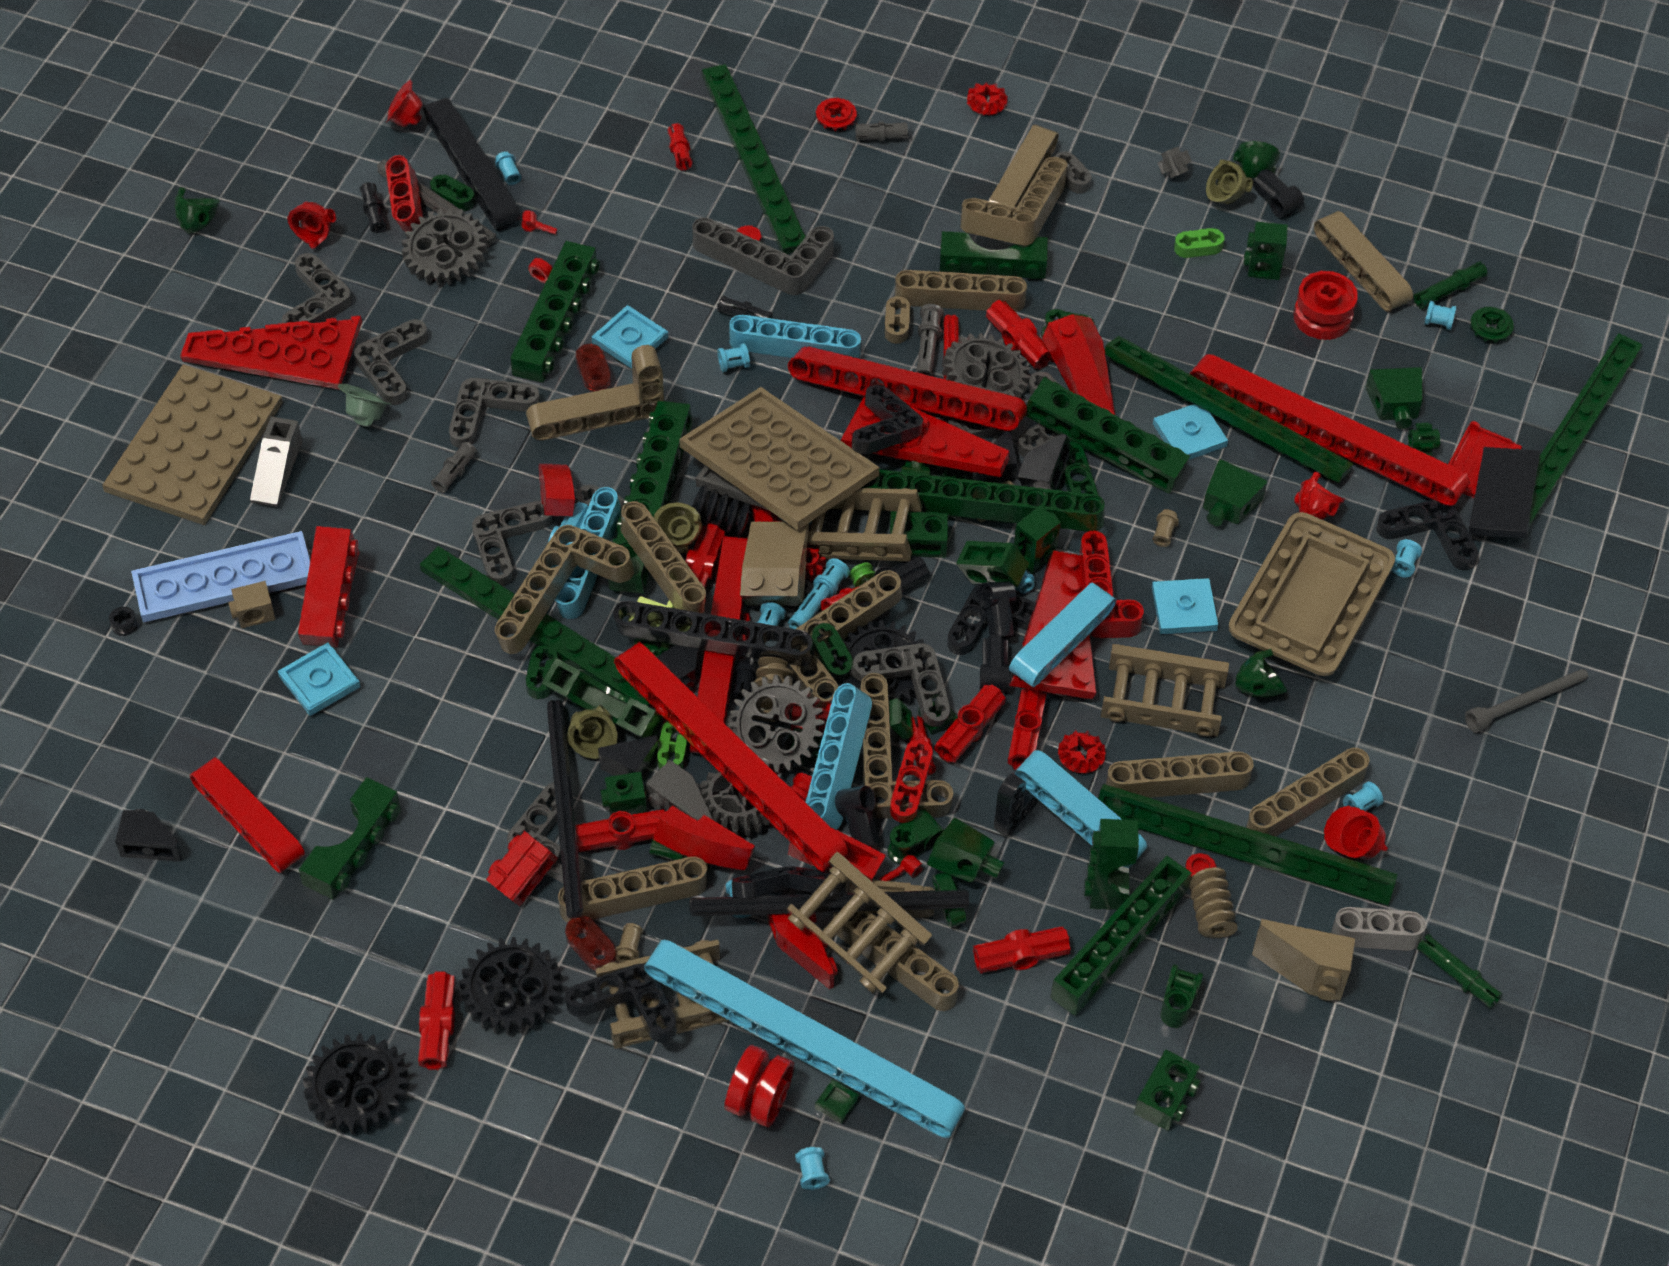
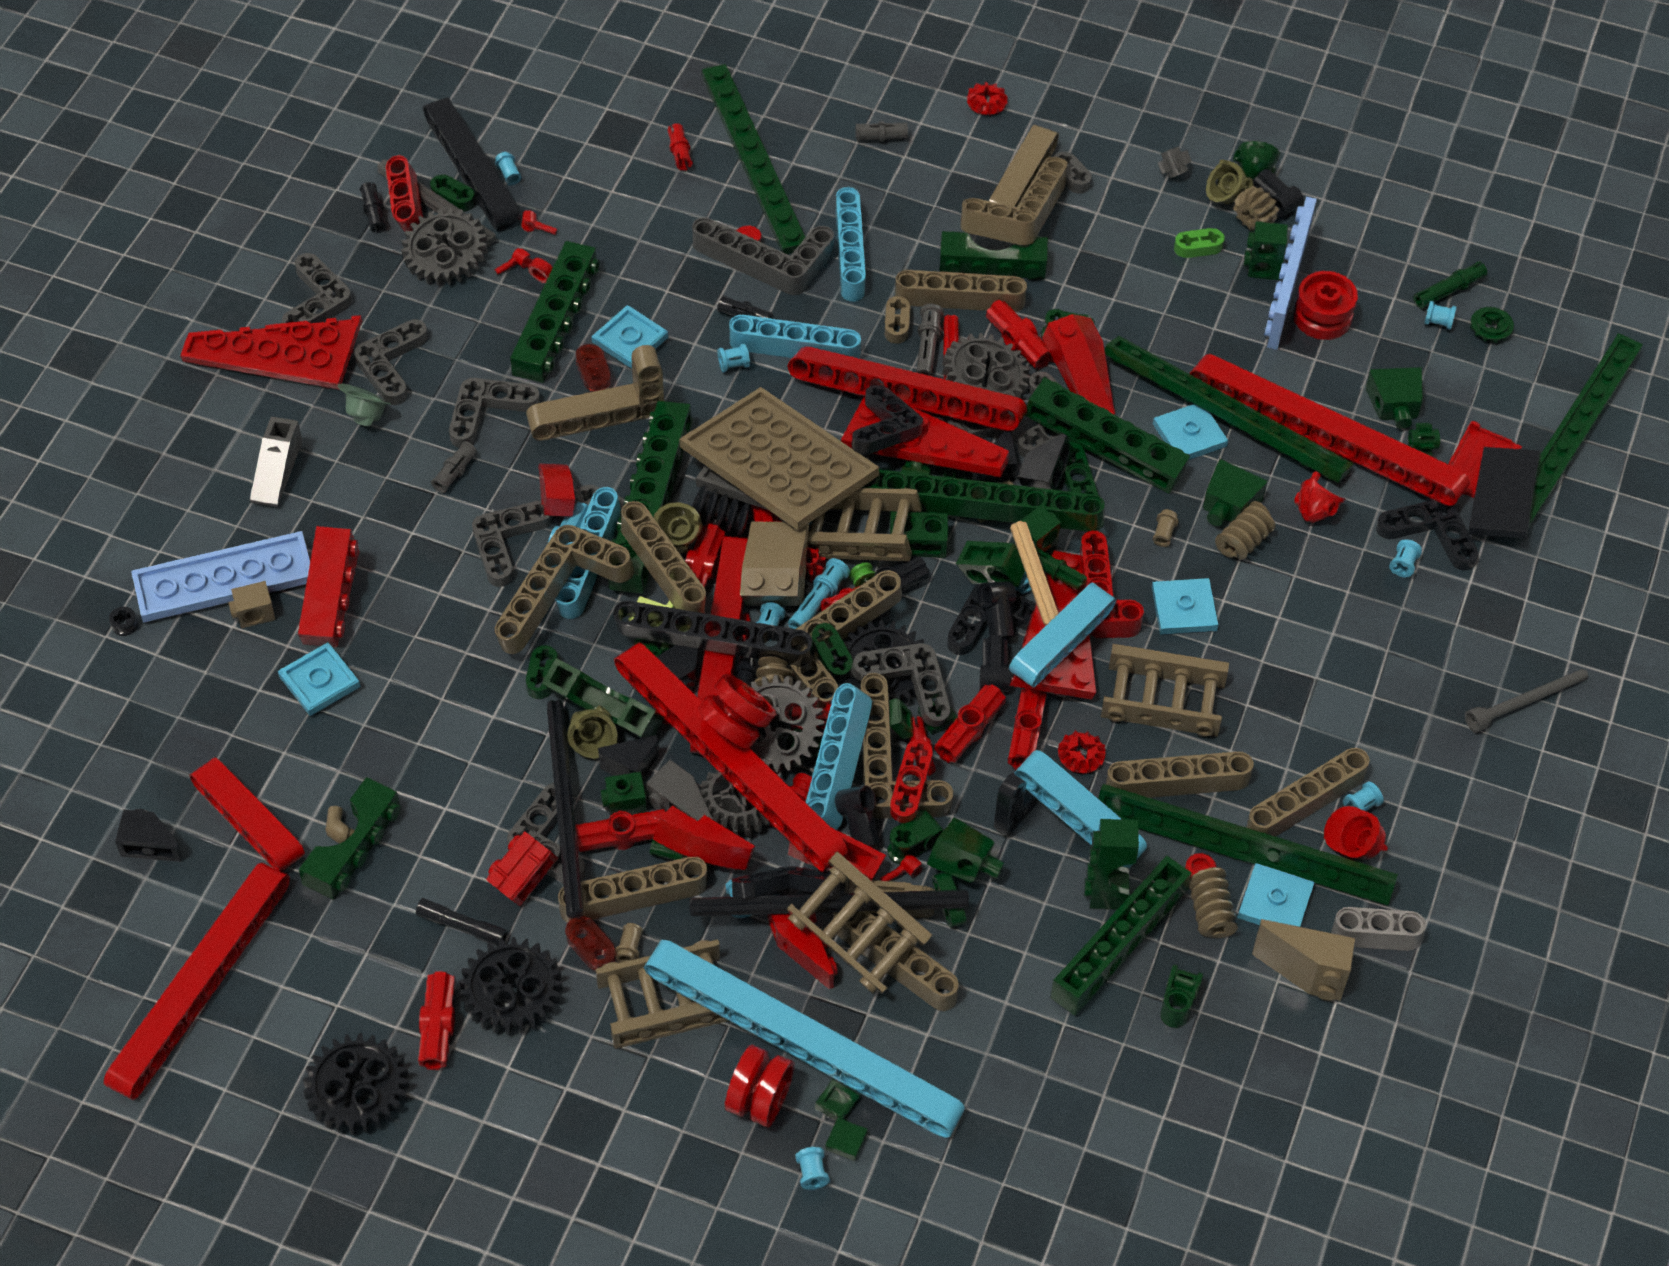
dark tan plate [102,364,283,525] -> none
dark green helmet [174,187,220,233] -> none
red helmet [287,202,336,249] -> none
red piece [386,80,423,128] -> none
dark green plate [420,546,653,708] -> none
black beam [565,964,677,1043] -> none
bright green beam [657,721,688,769] -> none
red gear [816,98,857,131] -> none
red piece [973,926,1071,973] -> none
dark green brick [1134,1049,1201,1131] -> none
dark tan wedge [1228,512,1395,676] -> none
dark green helmet [1235,649,1287,698] -> none
dark tan beam [1314,211,1413,312] -> none
dark green pin [1417,934,1503,1009] -> none
none -> red beam [103,863,290,1100]
none -> dark tan arm [326,806,355,844]
none -> black piece [416,898,508,947]
none -> red hand [494,248,532,275]
none -> red wheel [698,674,777,749]
none -> dark green tile [825,1117,867,1161]
none -> medium azure beam [836,187,866,302]
none -> tan axle [1010,521,1058,626]
none -> dark green axle [1037,550,1087,590]
none -> dark tan piece [1215,501,1276,560]
none -> dark tan gear [1233,186,1279,231]
none -> medium azure plate [1237,863,1314,927]
none -> light blue plate [1264,197,1317,350]

